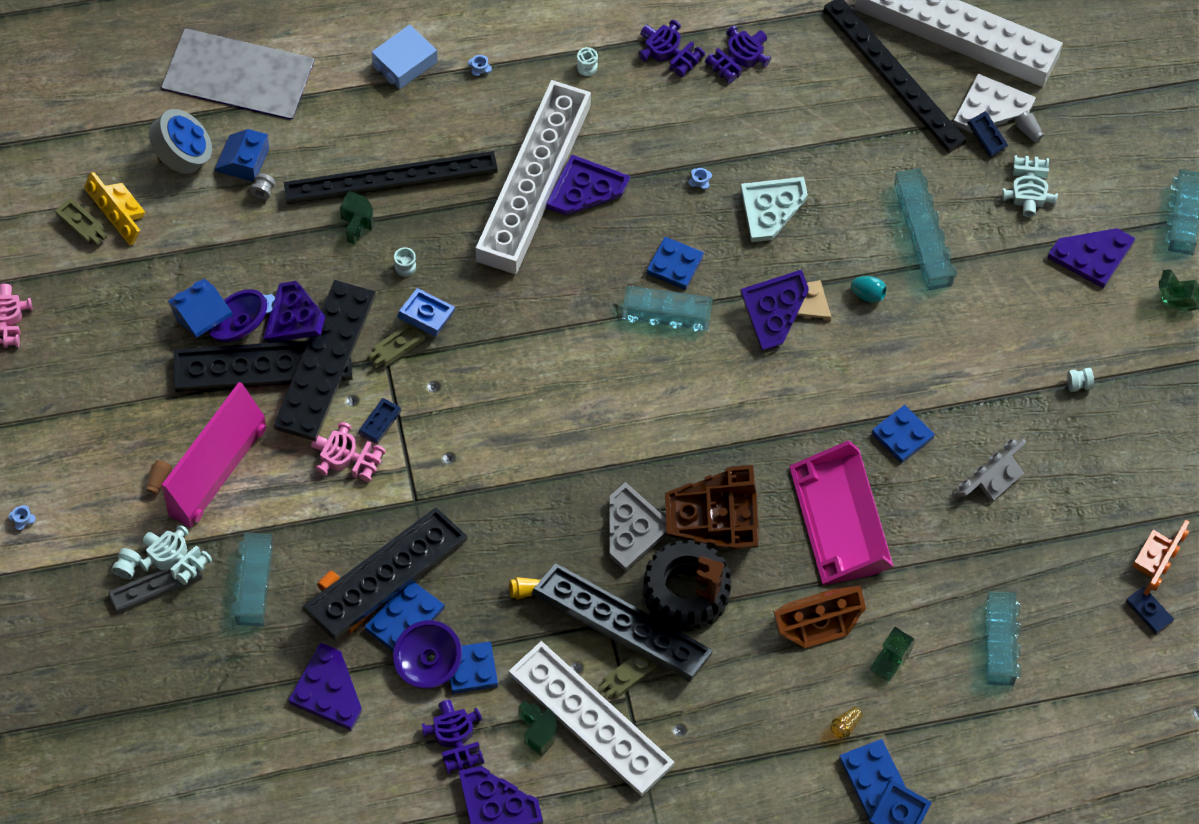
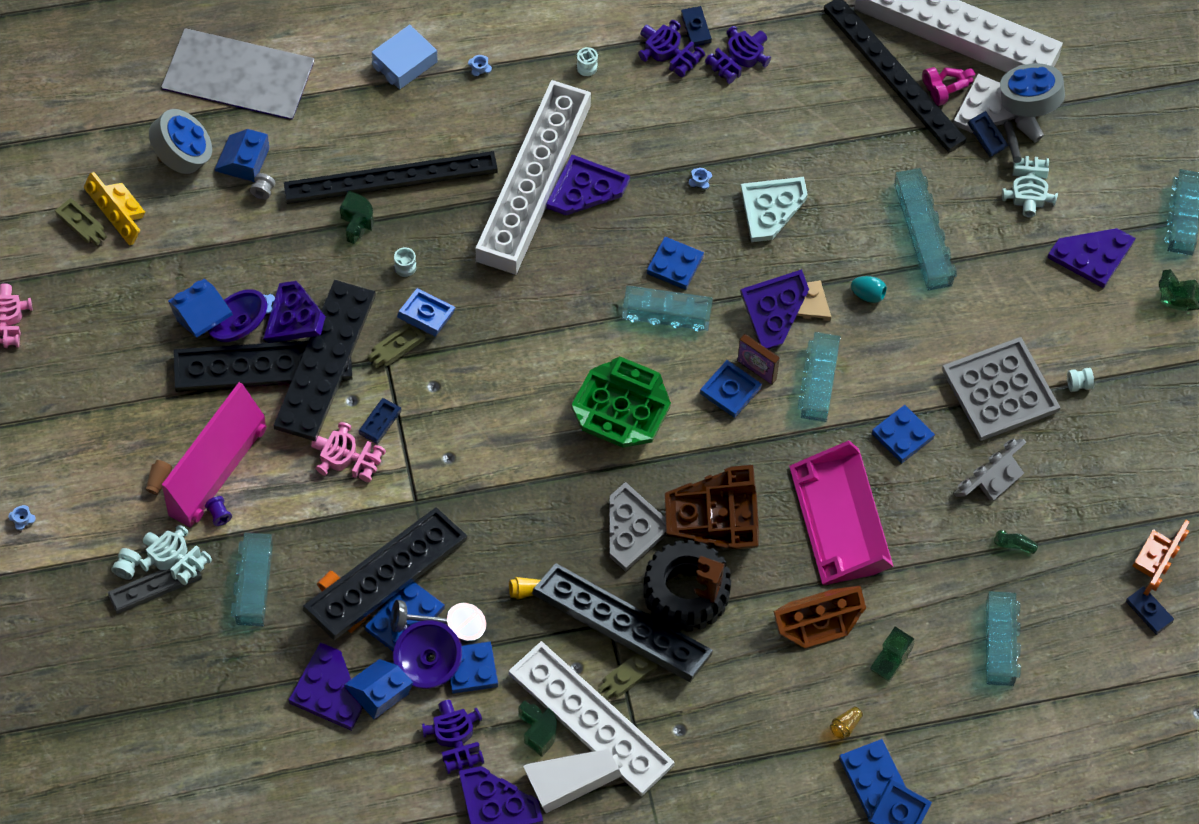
none -> dark purple bush [205,496,232,526]
none -> blue slope [344,659,413,719]
none -> piece [391,600,486,642]
none -> white slope [523,749,623,813]
none -> green piece [571,356,671,448]
none -> dark blue plate [681,6,712,46]
none -> blue plate [700,360,762,418]
none -> tile [737,334,780,385]
none -> clear light blue brick [797,332,841,422]
none -> dark pink piece [922,67,975,106]
none -> light grey plate [942,337,1060,441]
none -> clear green arm [994,530,1038,554]
none -> light grey wheel [1000,63,1065,119]
none -> dark grey piece [1004,121,1022,163]

